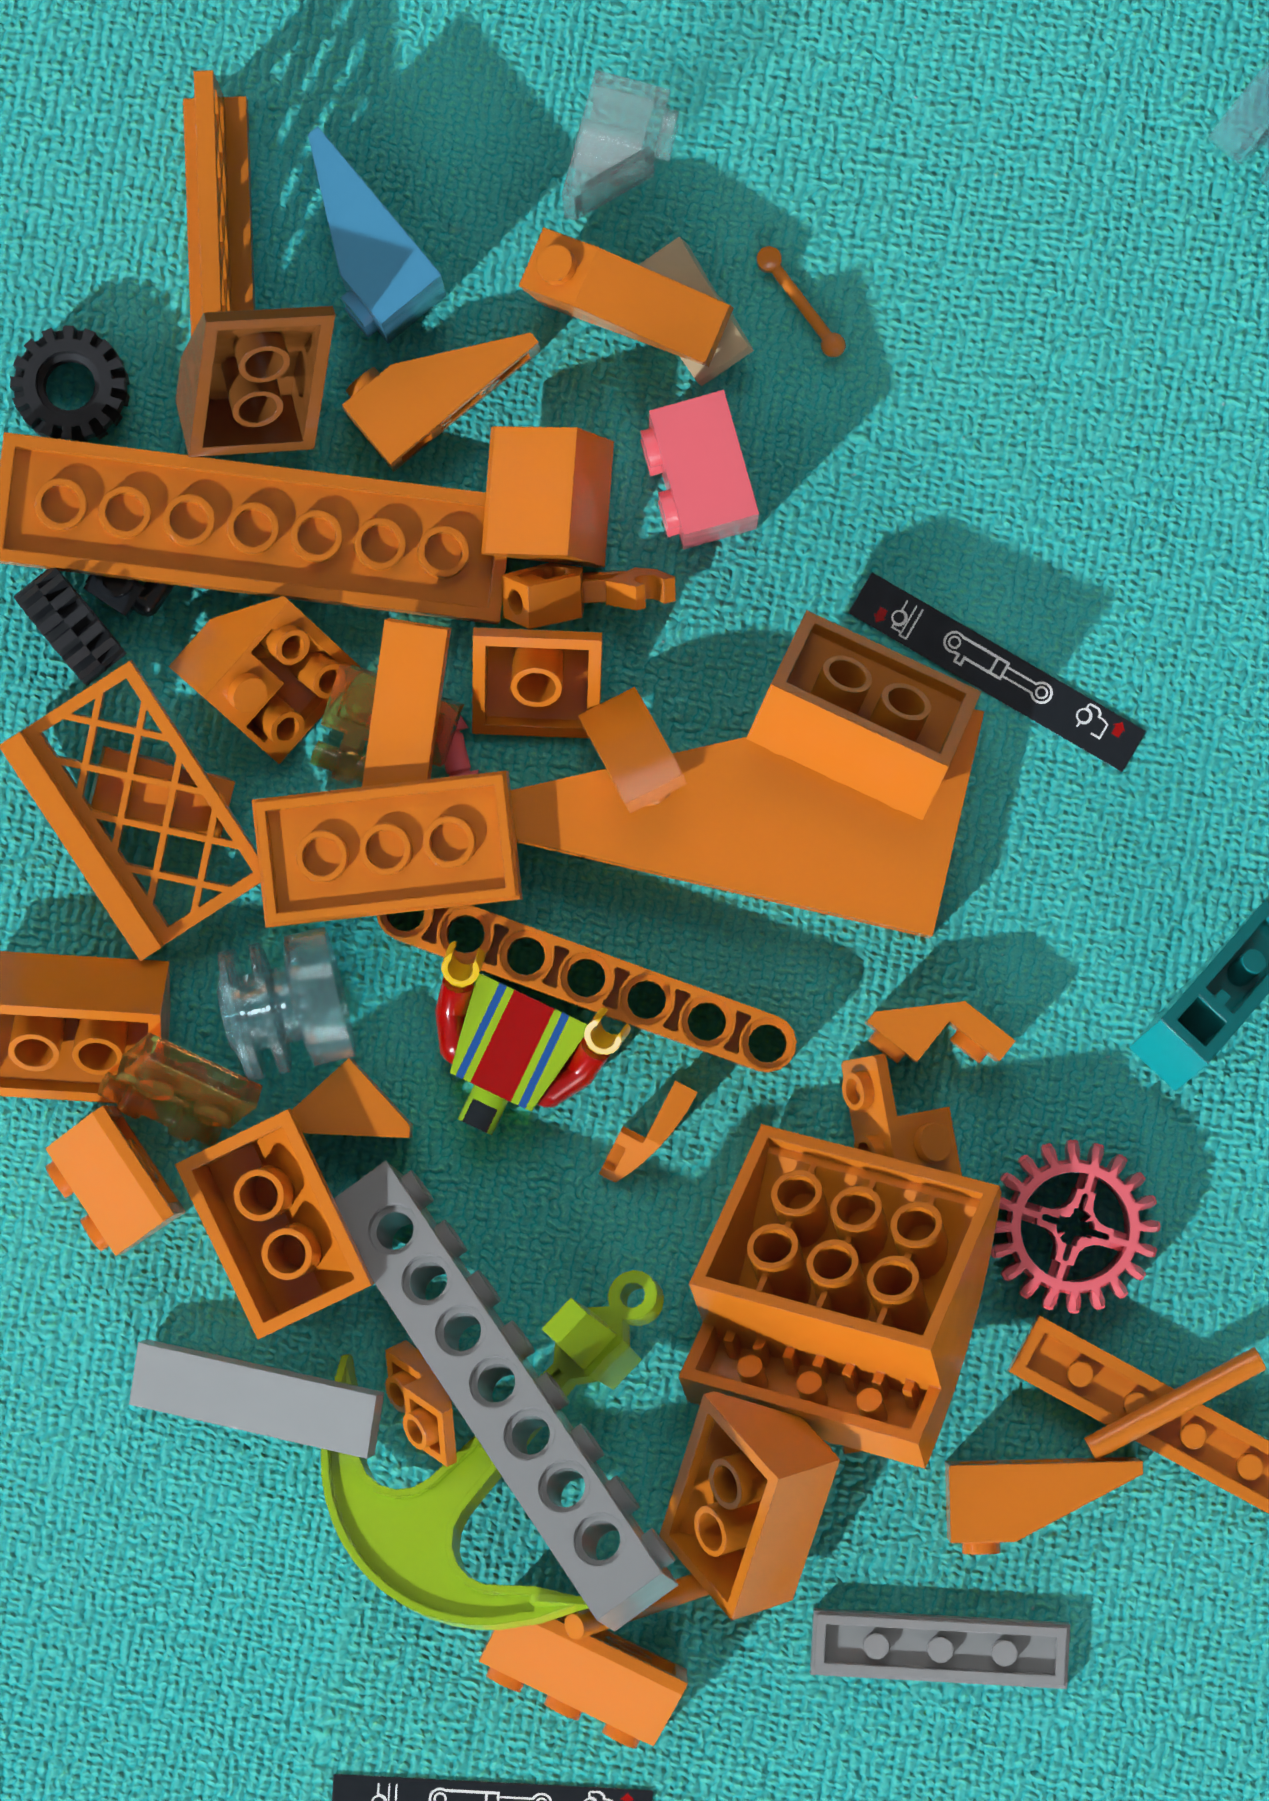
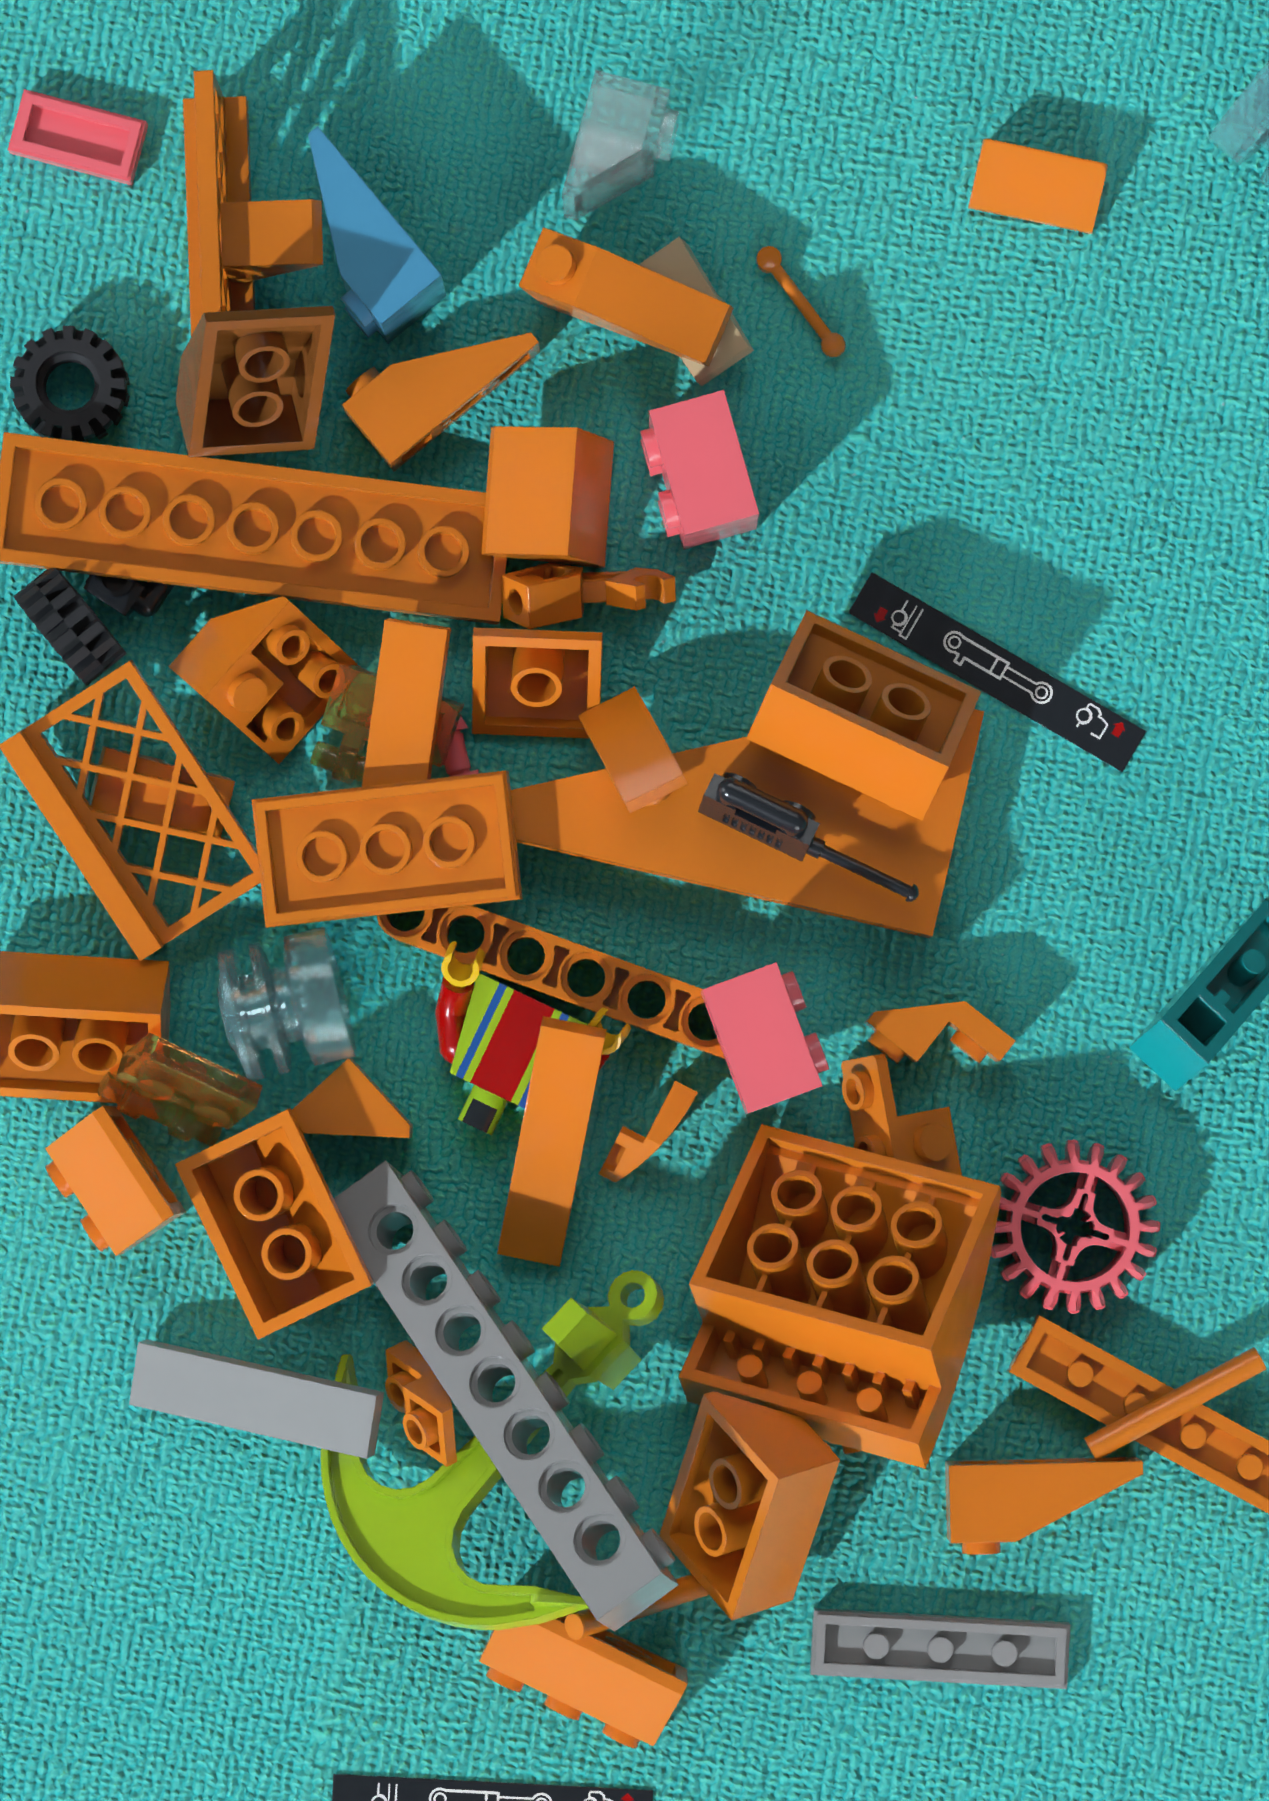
none -> coral tile [8,89,148,186]
none -> orange slope [220,199,323,283]
none -> orange tile [497,1016,607,1267]
none -> black piece [698,772,919,902]
none -> coral brick [701,962,829,1114]
none -> orange slope [968,139,1108,234]

